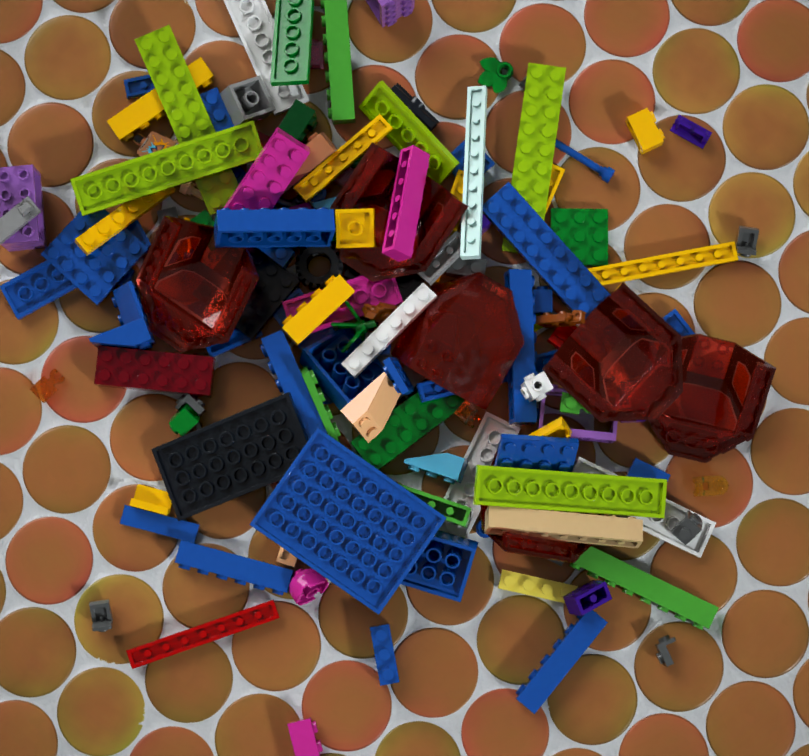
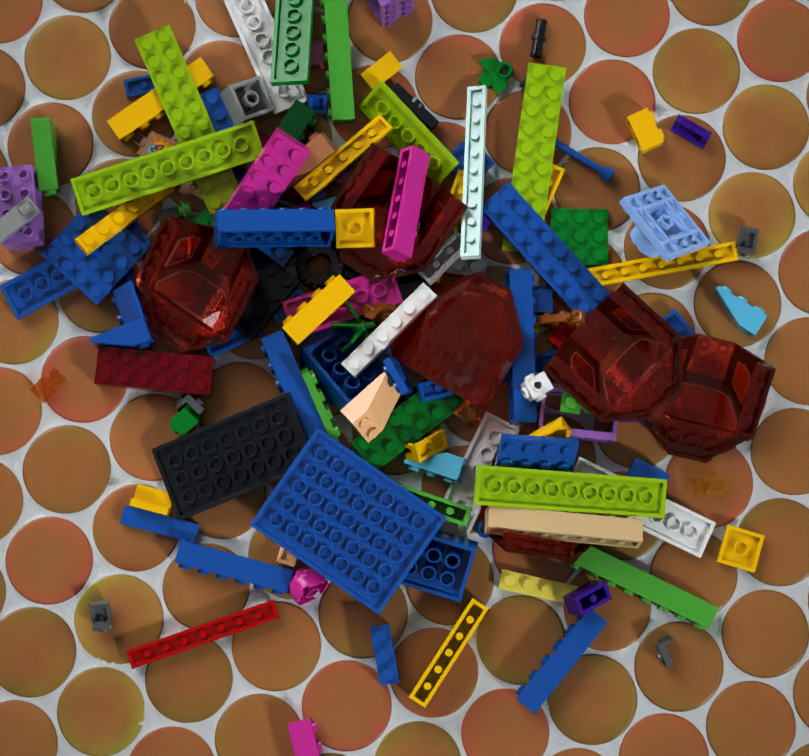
dark grey bracket [671,510,703,545] -> none
none -> bright green slope [30,117,61,196]
none -> bright green plate [177,201,192,220]
none -> blue plate [308,92,328,114]
none -> yellow hinge [359,51,403,90]
none -> yellow hinge [404,429,448,463]
none -> yellow brick [409,598,489,708]
none -> black pin [530,18,548,58]
none -> light blue piece [619,184,711,262]
none -> medium azure slope [714,285,767,337]
none -> yellow plate [716,525,765,573]

